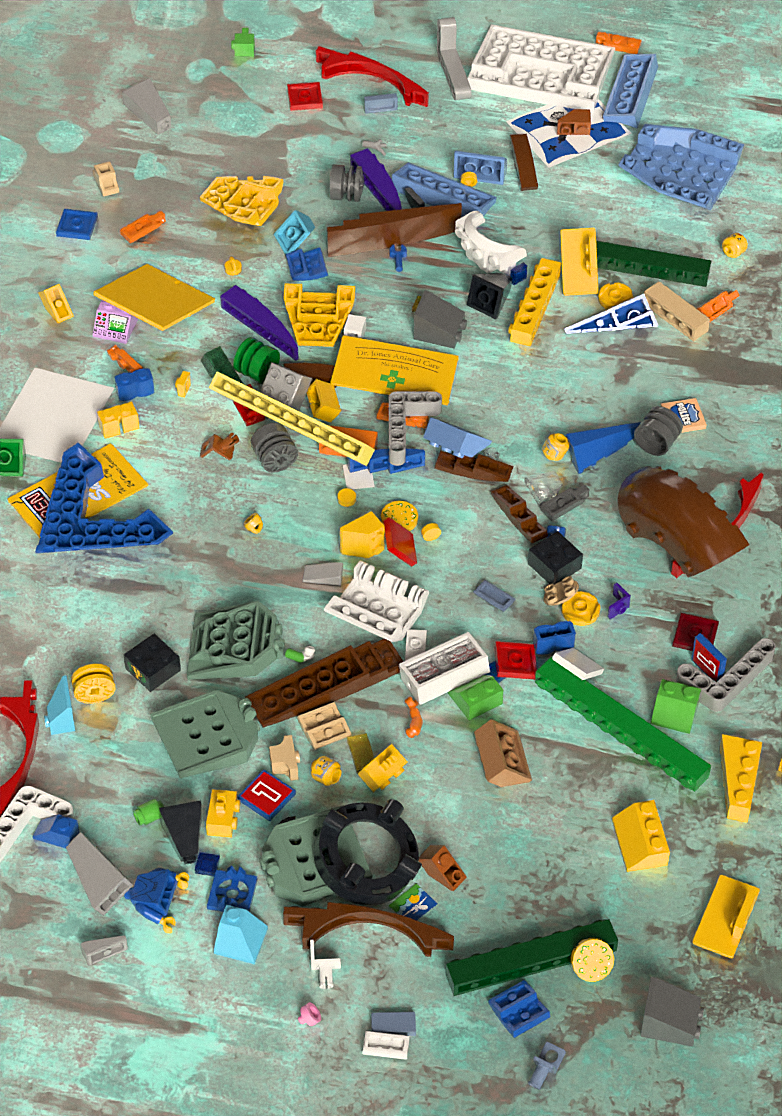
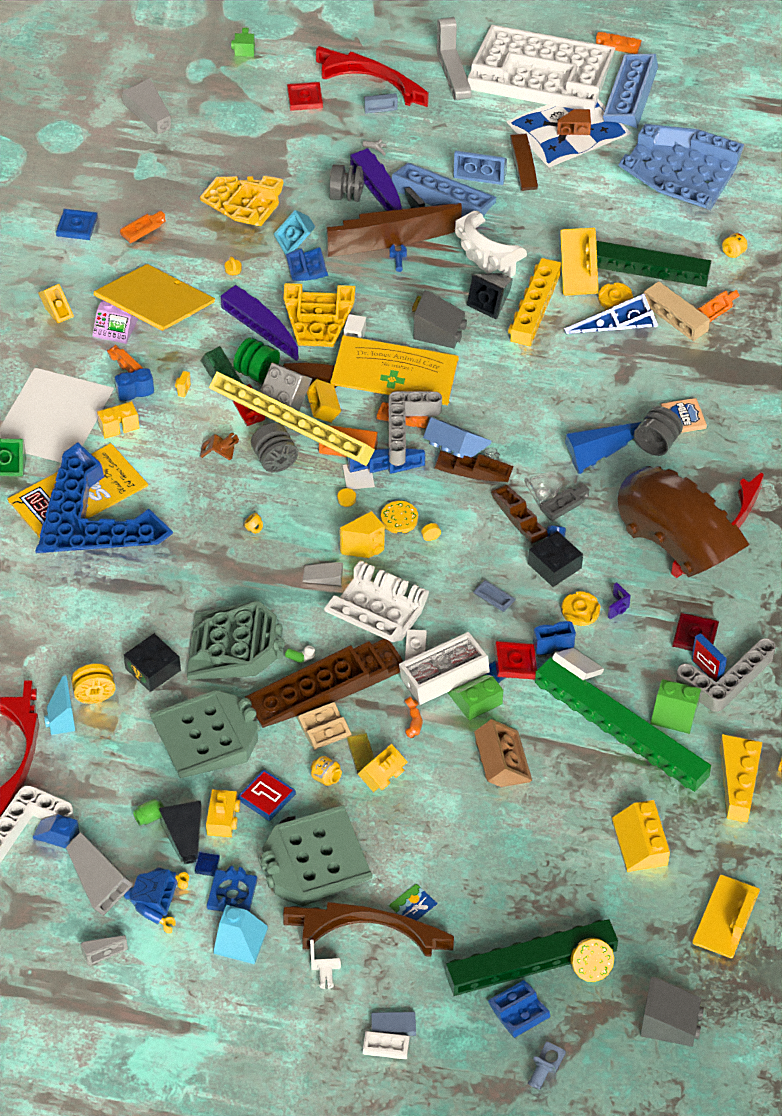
tan brick [92,161,119,197] -> none
tan brick [269,735,300,781] -> none
bright pink tile [298,1002,321,1026] -> none
black piece [314,799,422,905] -> none
red tile [383,517,417,567] -> none
dark orange slope [419,845,467,891] -> none
yellow tile [460,172,477,187] -> none
clear blue tile [510,262,528,286] -> none
yellow head [542,433,569,461] -> none
tan dish [543,576,579,606] -> none

